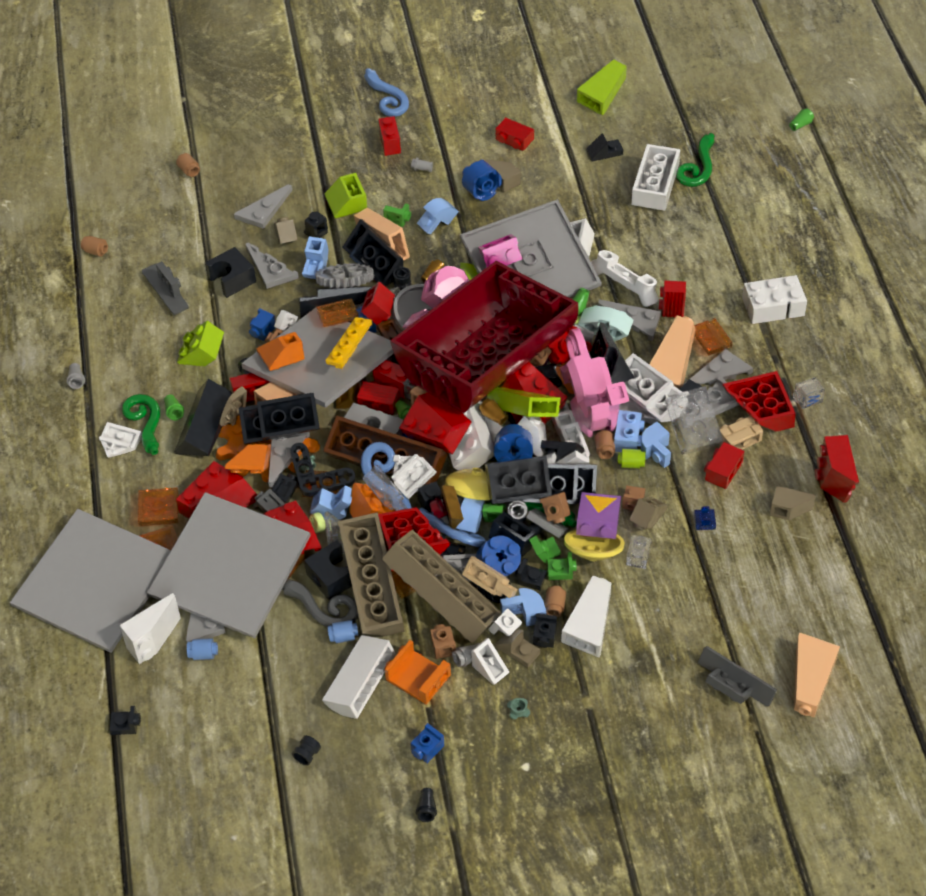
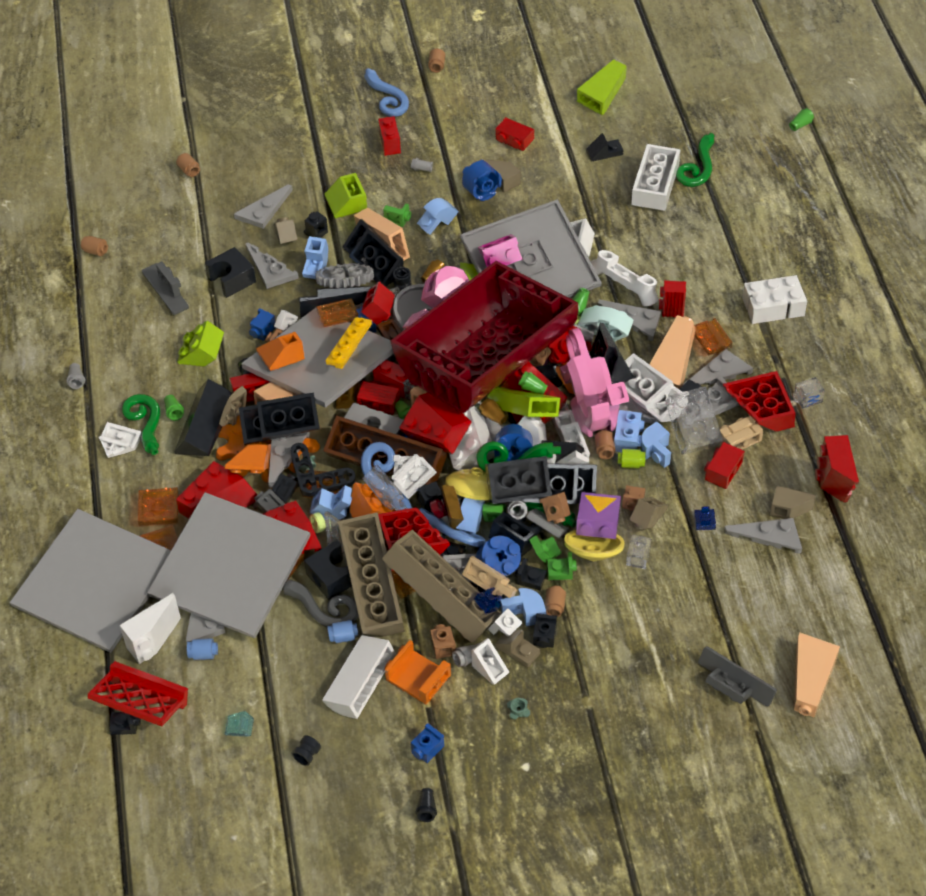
white slope [561,576,611,657] -> none
none -> red fence [87,661,188,727]
none -> clear light blue slope [225,711,254,737]
none -> medium nougat brick [428,49,446,73]
none -> clear blue tile [474,587,502,614]
none -> green plant [476,441,561,473]
none -> bright green cone [518,371,548,394]
none -> light grey wing [724,518,802,554]

